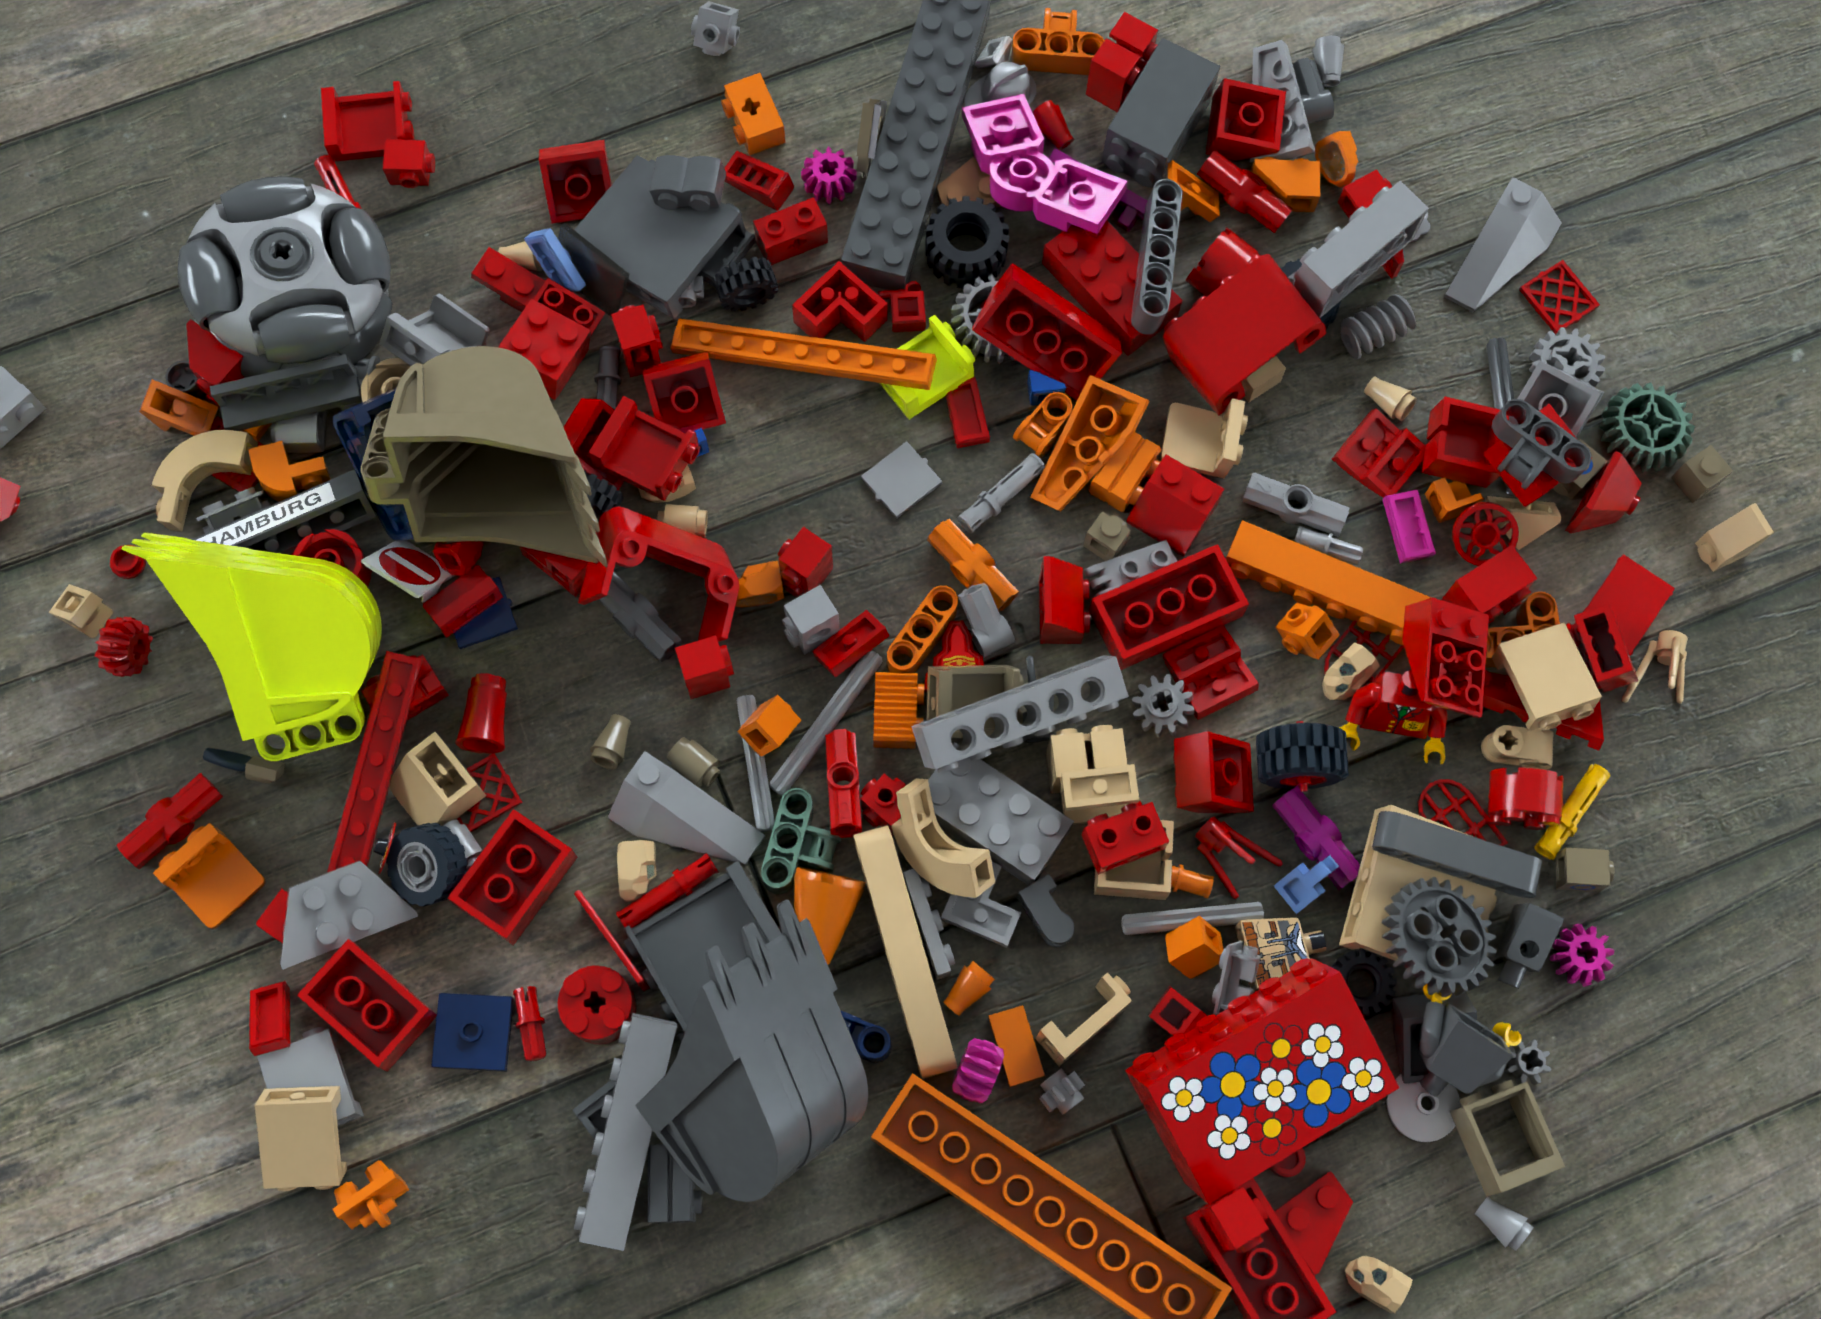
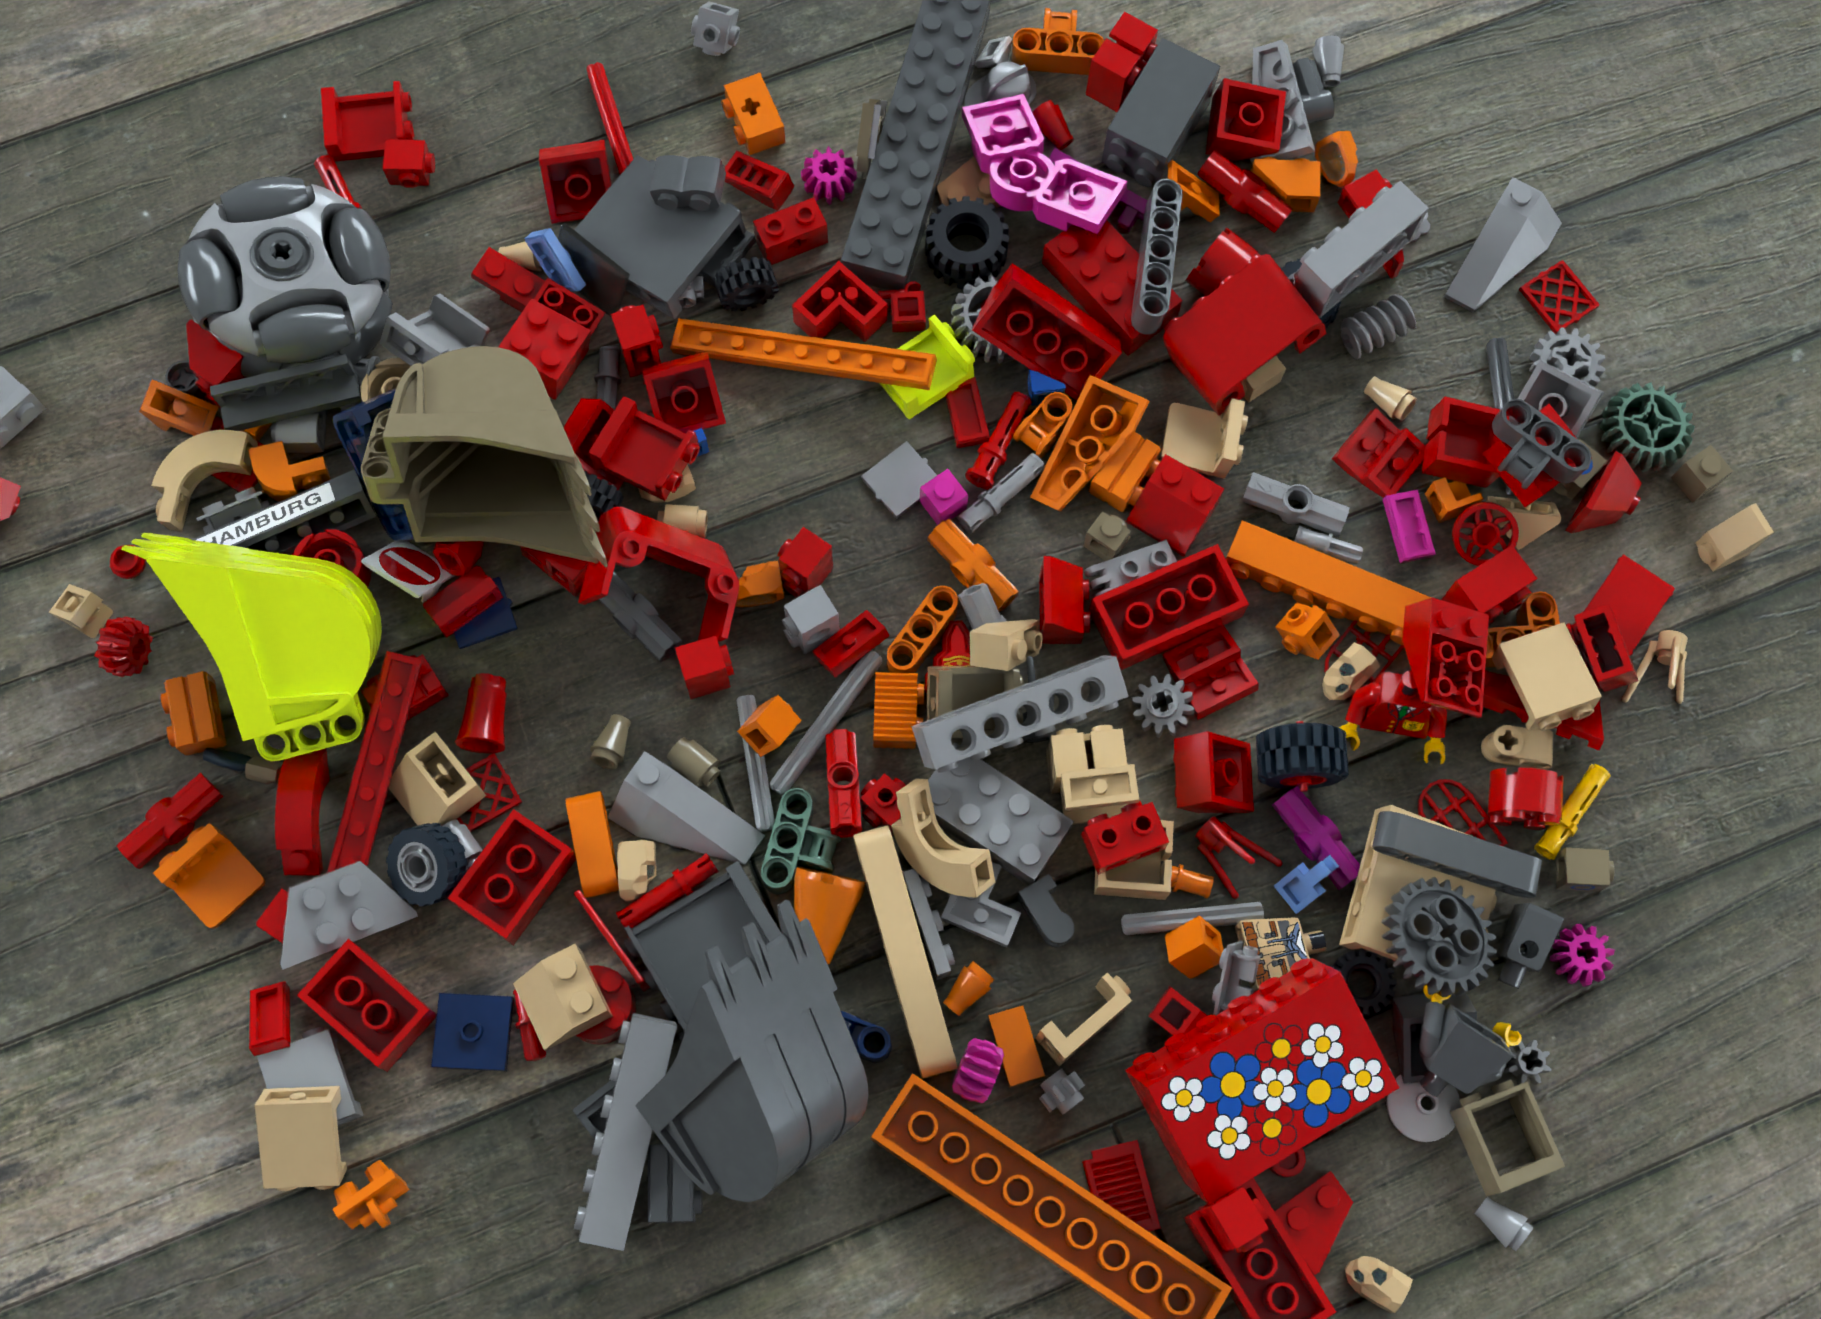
piece [373,822,396,874] -> none
none -> orange brick [161,671,227,755]
none -> red arch [275,748,330,875]
none -> tan slope [513,944,613,1051]
none -> orange beam [565,791,619,898]
none -> red axle [586,62,633,175]
none -> dark pink brick [919,469,968,525]
none -> red pin [965,392,1032,489]
none -> tan slope [970,619,1043,671]
none -> red window [1082,1140,1161,1232]

